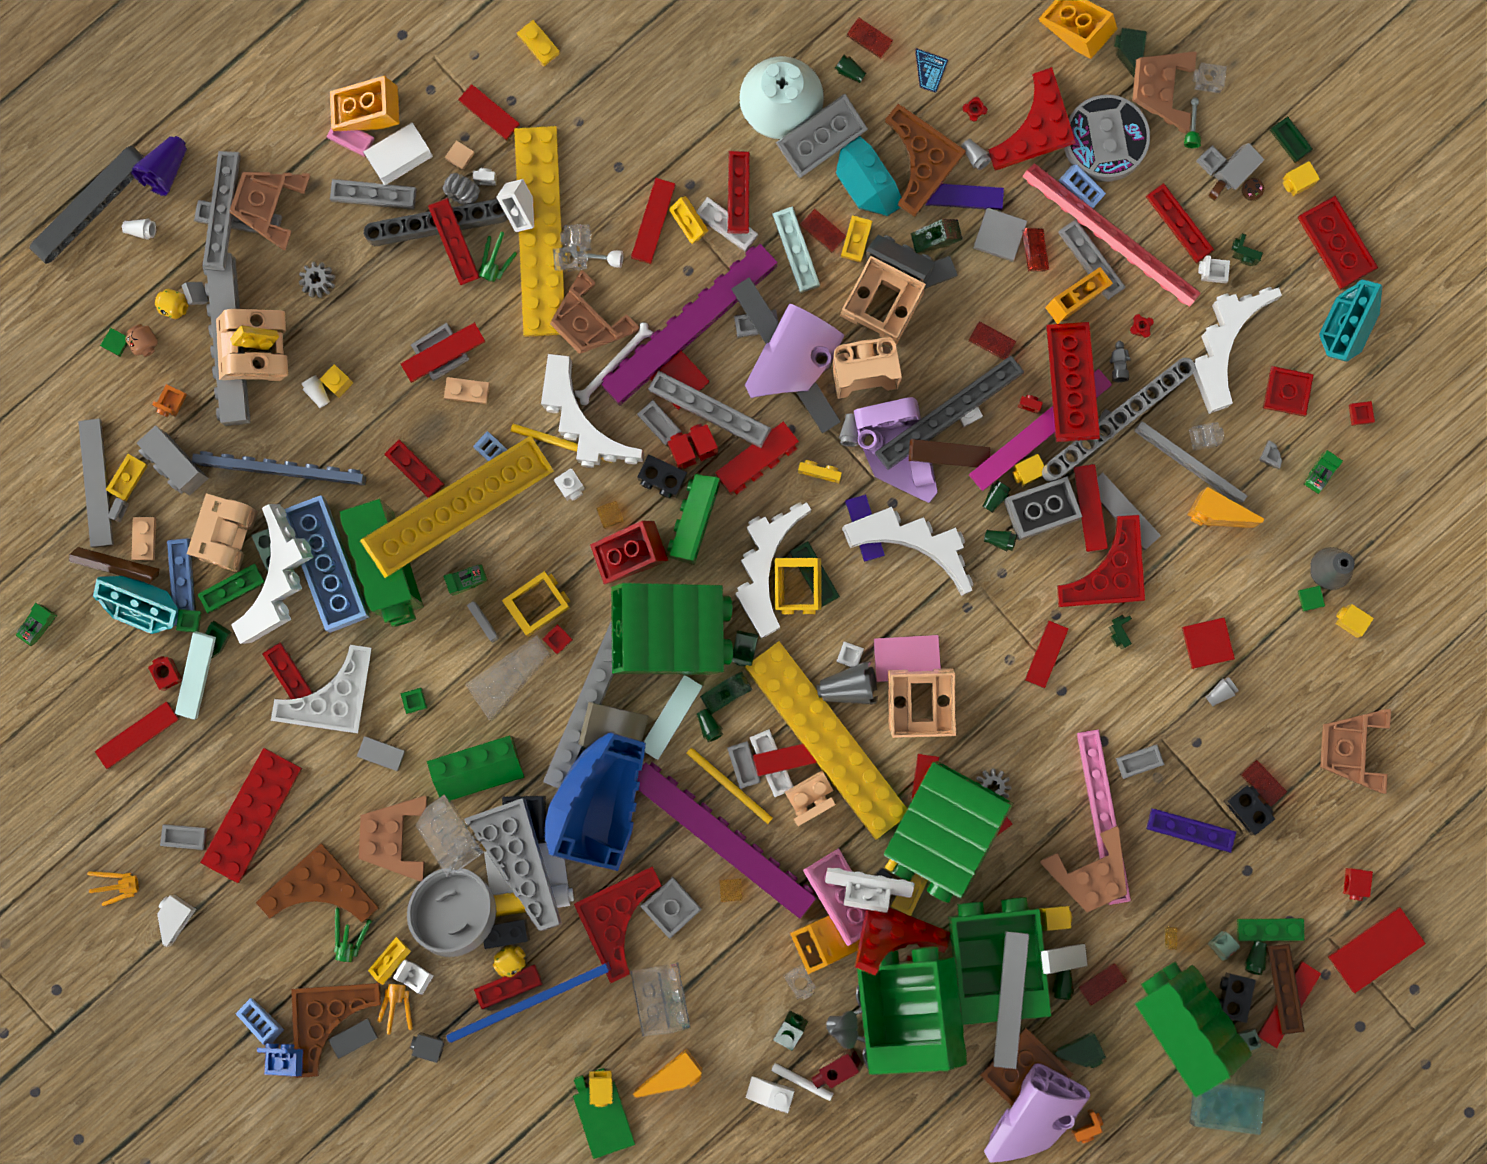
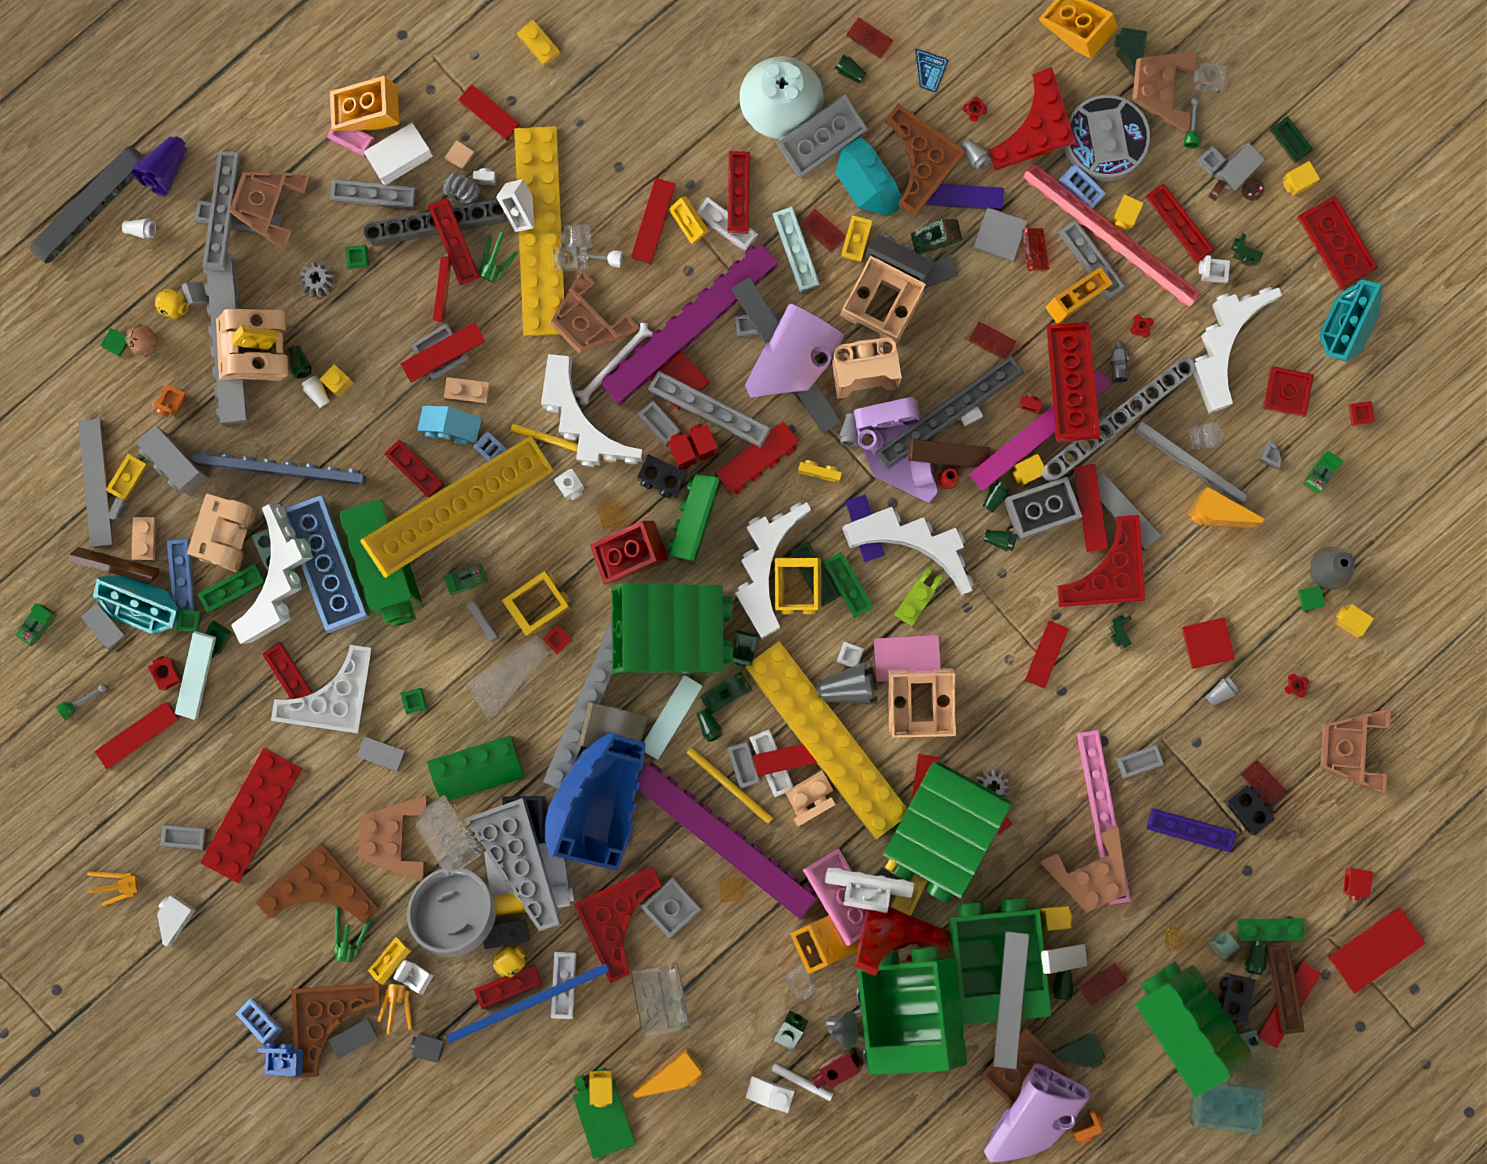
none -> hinge [56,684,107,720]
none -> light grey tile [81,603,126,650]
none -> dark green cone [289,345,312,379]
none -> green tile [345,245,369,269]
none -> medium azure brick [417,406,482,446]
none -> red tile [433,256,452,322]
none -> white tile [551,951,577,1019]
none -> green plate [823,551,873,618]
none -> lime hinge [894,566,944,627]
none -> red cone [938,468,959,489]
none -> yellow brick [1111,194,1144,231]
none -> red plate [1285,674,1309,698]

